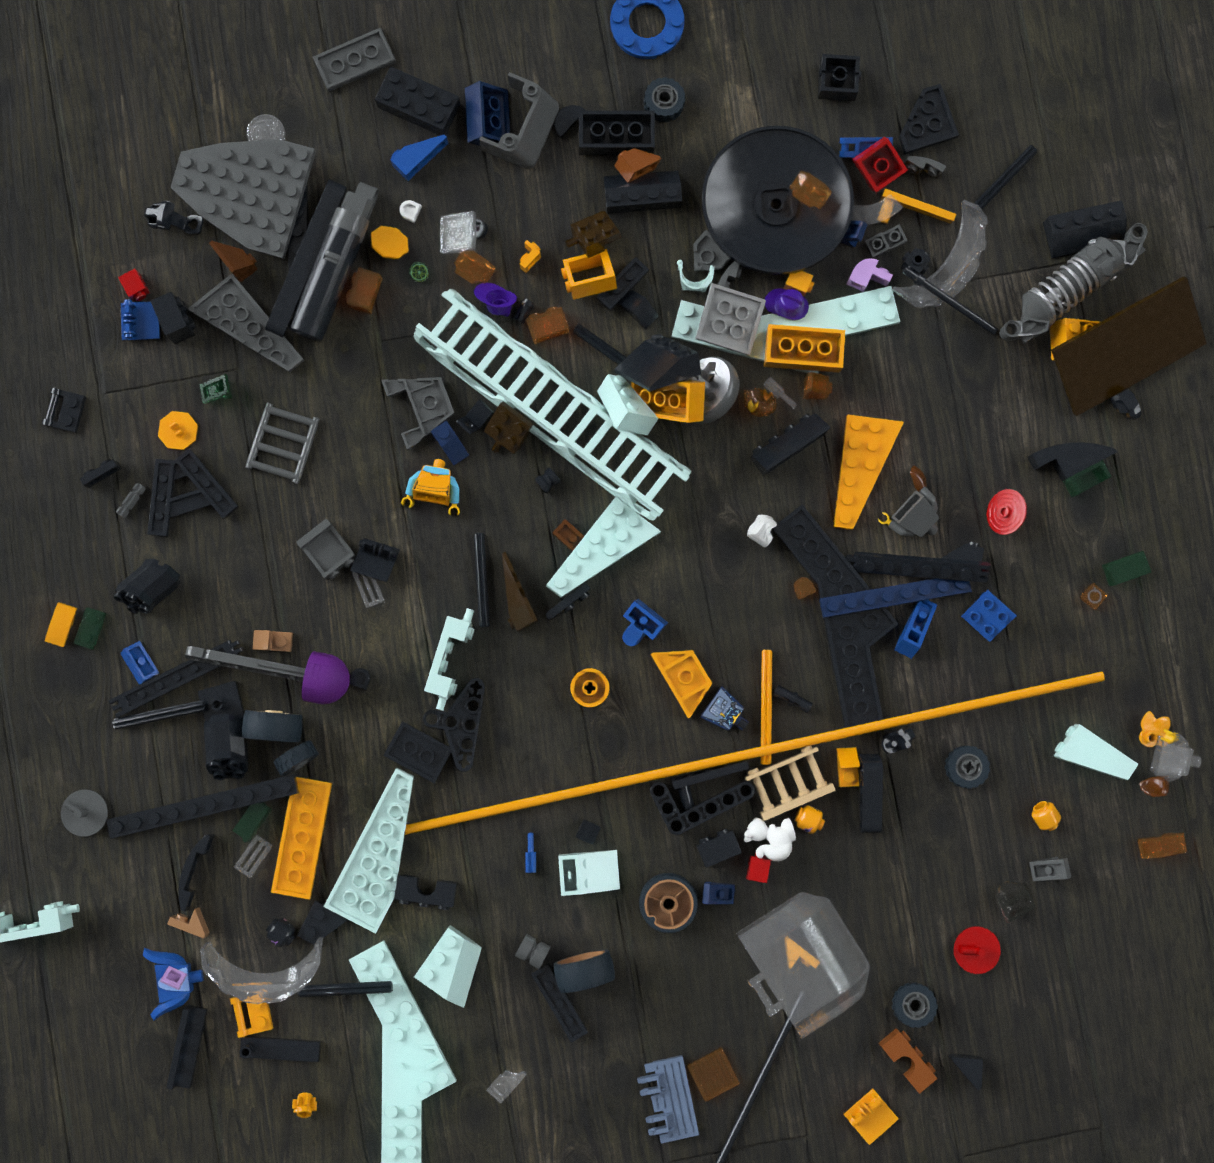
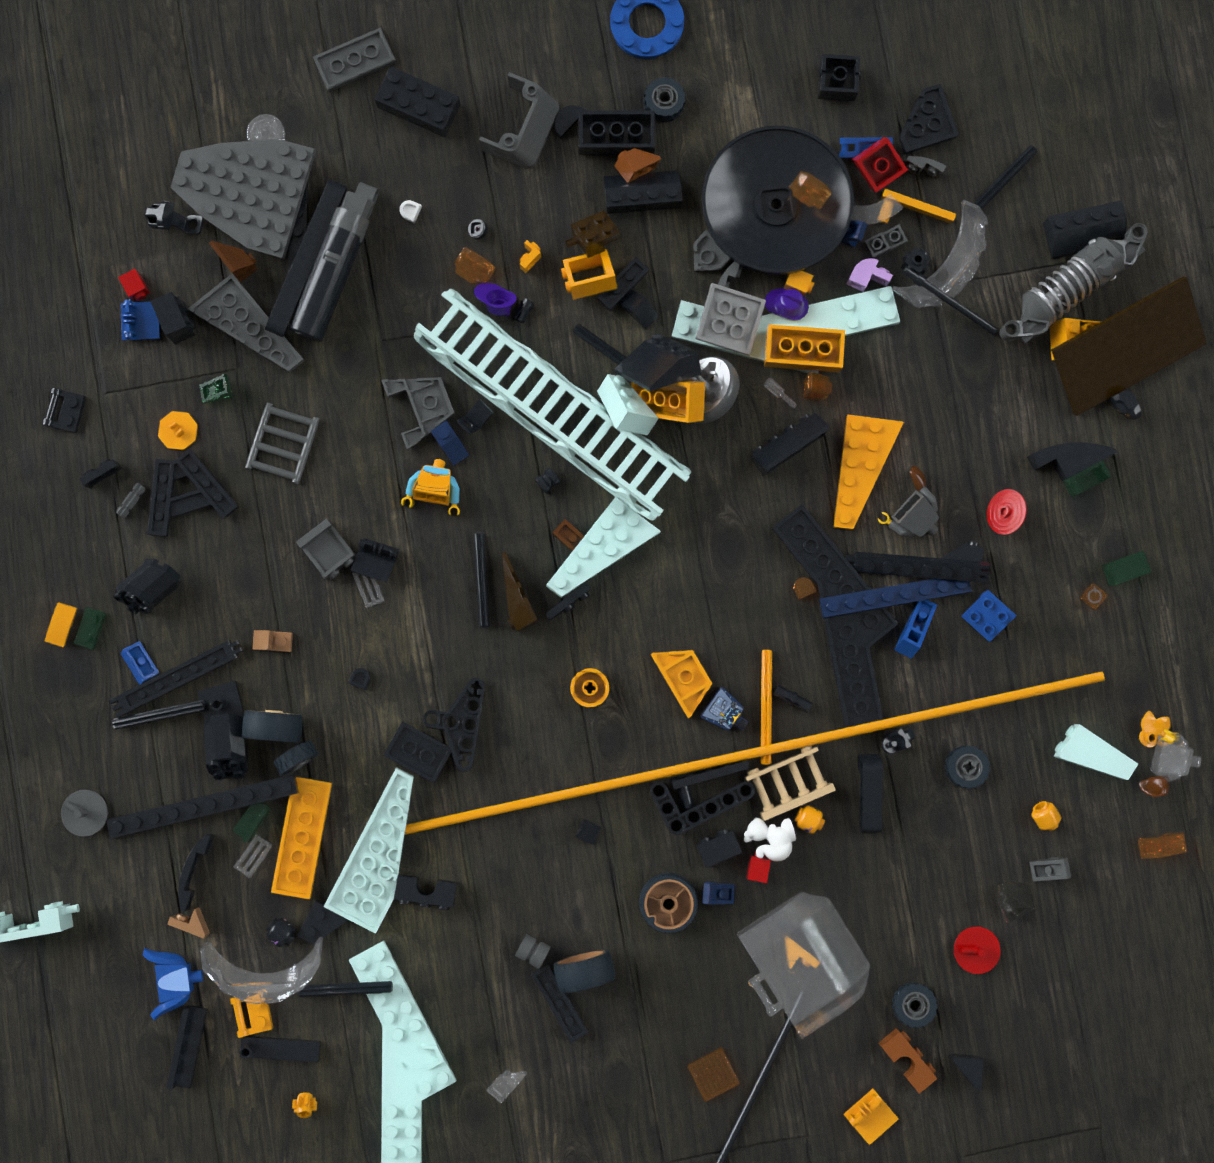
lavender slope [160,966,187,990] -> none
piece [185,646,350,704] -> none
clear orange brick [346,268,383,314] -> none
light orange piece [371,226,409,259] -> none
blue slope [390,135,449,181] -> none
clear green tile [409,262,429,282] -> none
light aqua wedge [414,925,482,1008] -> none
light aqua brick [424,608,475,711] -> none
clear tile [440,211,476,254] -> none
dark blue slope [465,81,510,146] -> none
dark brown plate [484,401,533,454] -> none
blue axle [525,832,536,873] -> none
clear orange brick [526,306,569,344] -> none
light aqua slope [558,850,620,896] -> none
blue brick [622,599,668,646] -> none
sand blue hinge [637,1055,699,1143] -> none
light aqua helmet [677,260,714,292] -> none
clear orange hair [743,388,777,417] -> none
white hair [747,515,777,548] -> none
light orange slope [836,747,860,787] -> none

